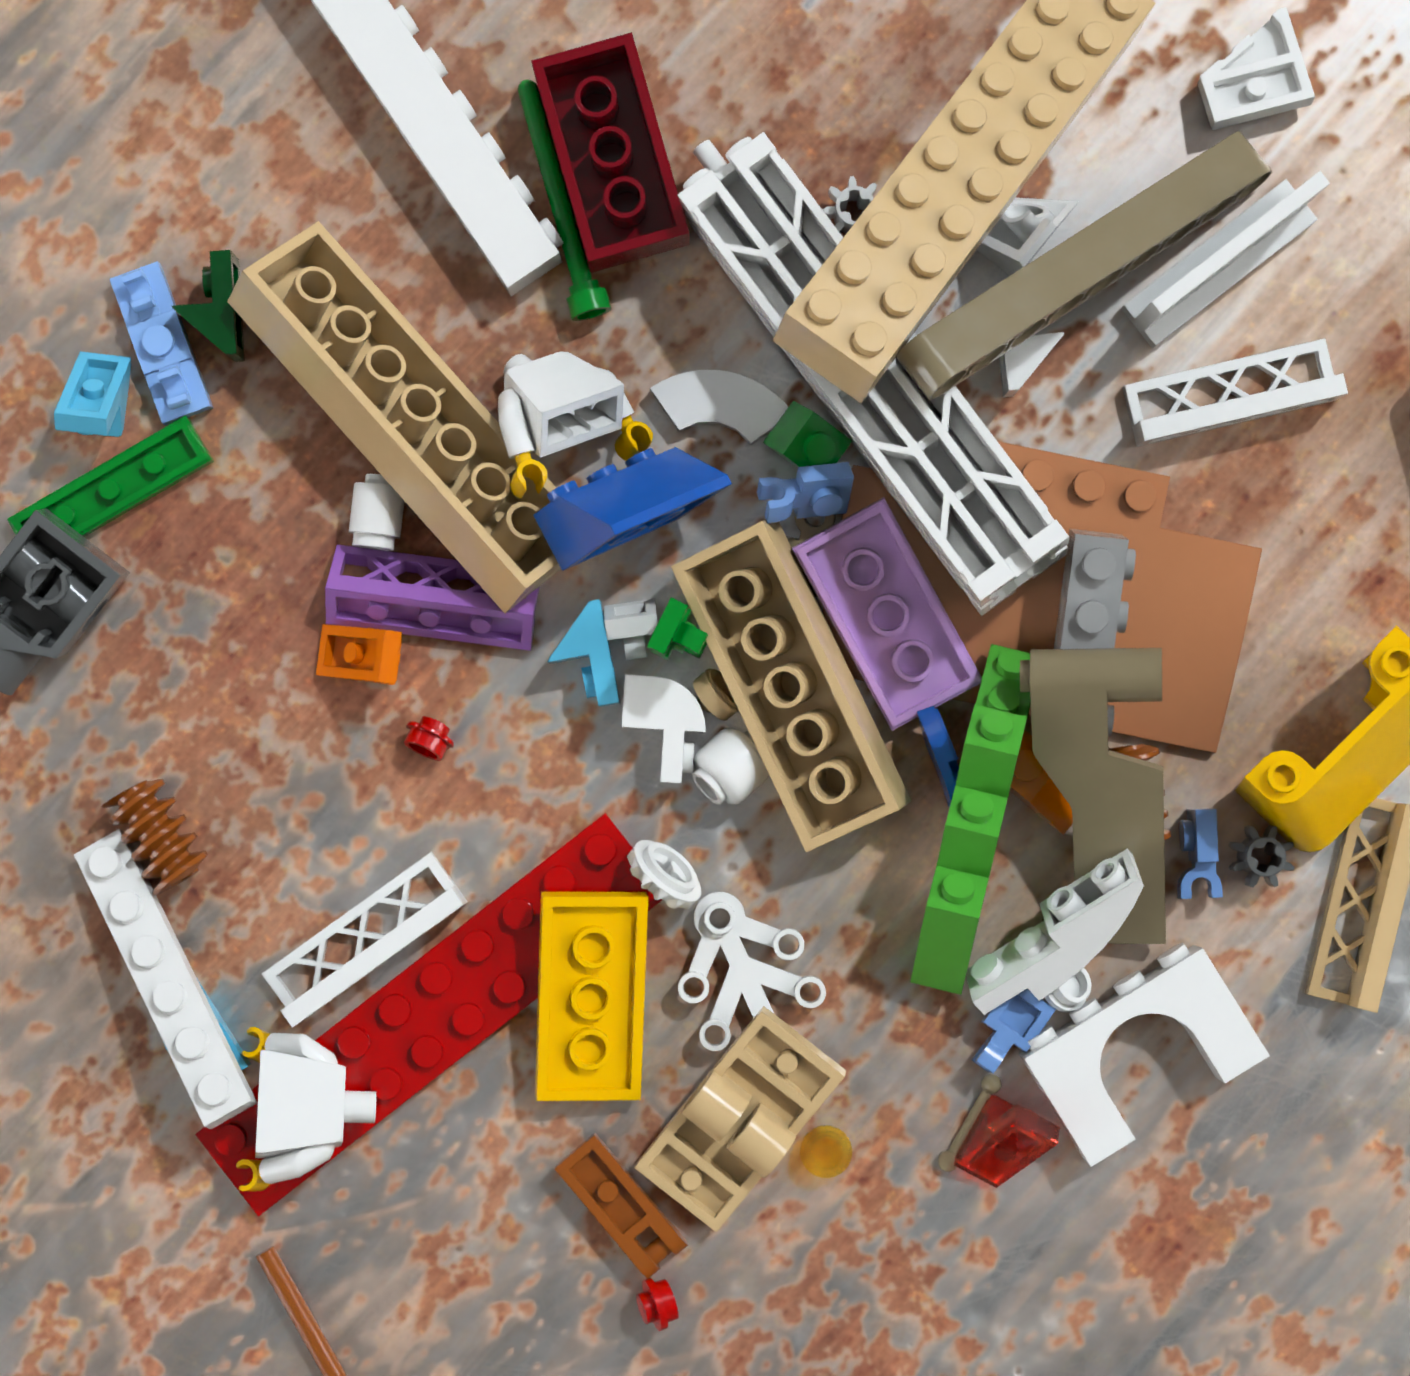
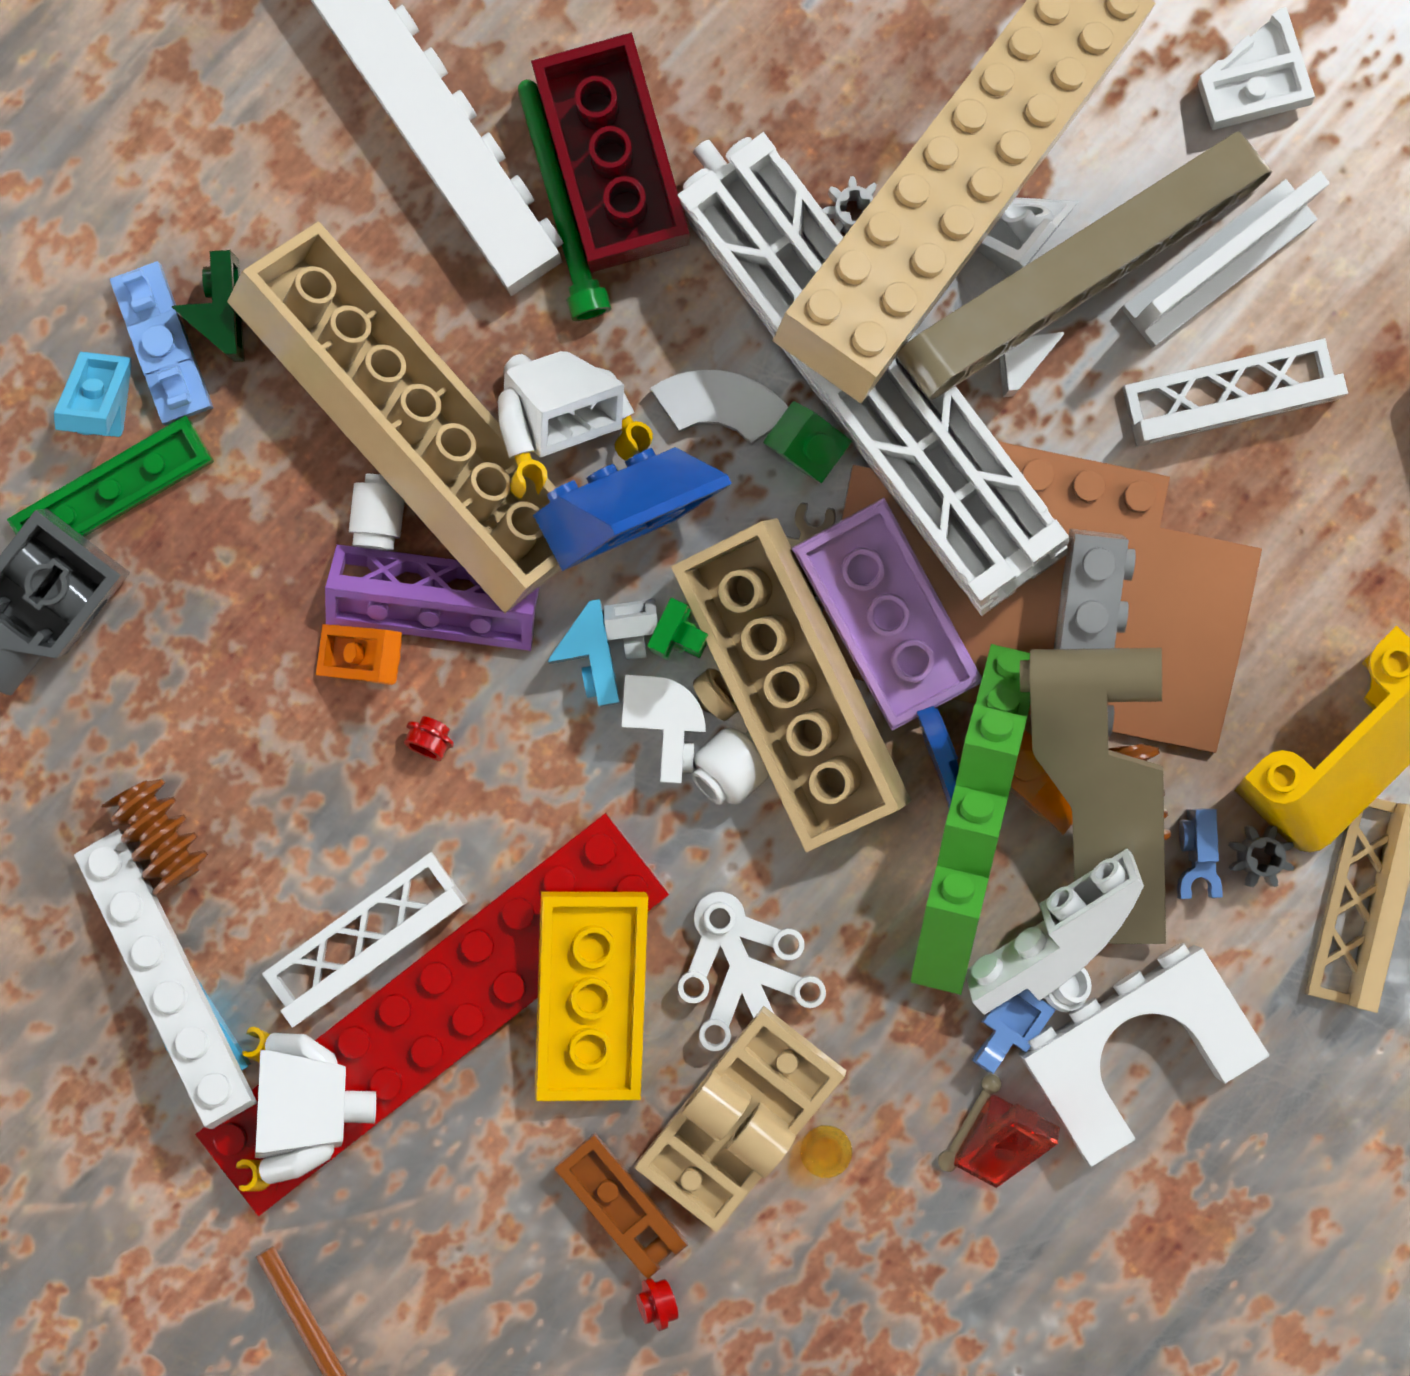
white gear [627,840,701,909] -> none
medium blue plate [757,462,854,523] -> none

